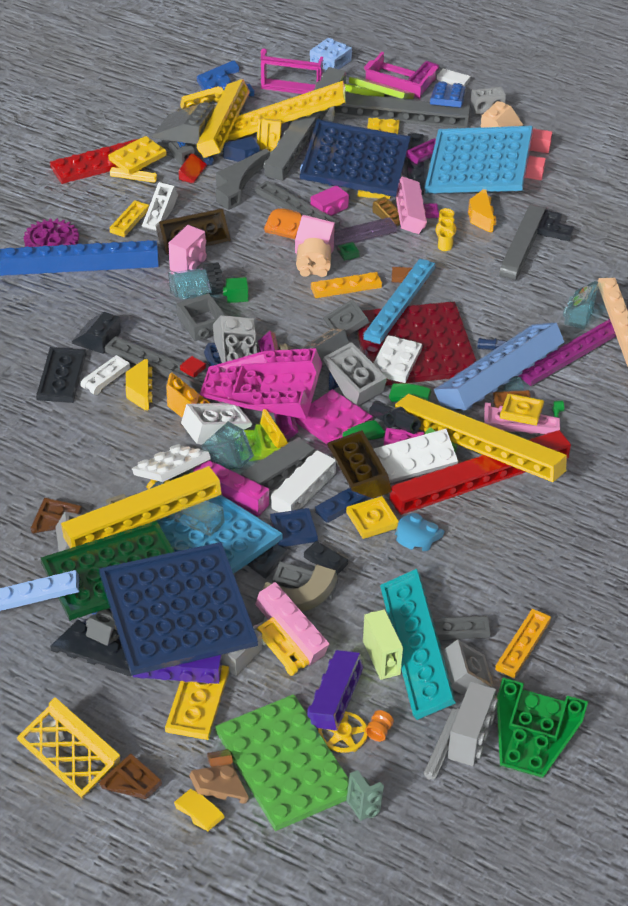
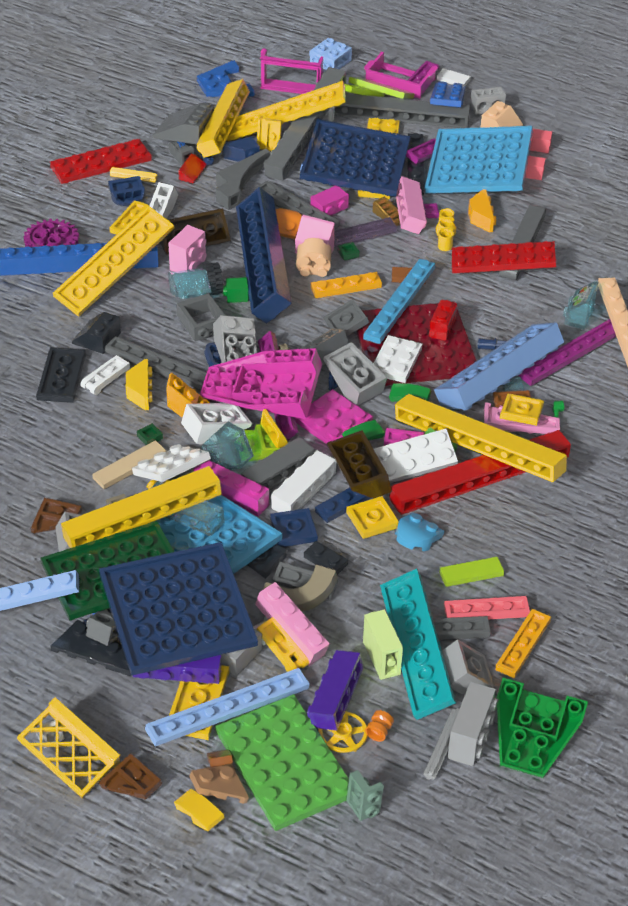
yellow plate [109,136,167,175] -> none
yellow plate [180,87,224,110] -> none
red tile [180,356,206,378] -> none
black piece [369,400,421,434] -> none
black plate [537,210,574,241] -> none
none -> yellow plate [53,206,174,317]
none -> tan tile [92,440,167,489]
none -> dark blue slope [108,176,145,206]
none -> dark green plate [137,423,163,445]
none -> light blue plate [145,668,309,747]
none -> dark blue brick [236,186,292,324]
none -> red brick [429,300,457,341]
none -> lime tile [439,557,504,587]
none -> coral plate [444,596,530,620]
none -> red plate [452,241,556,273]

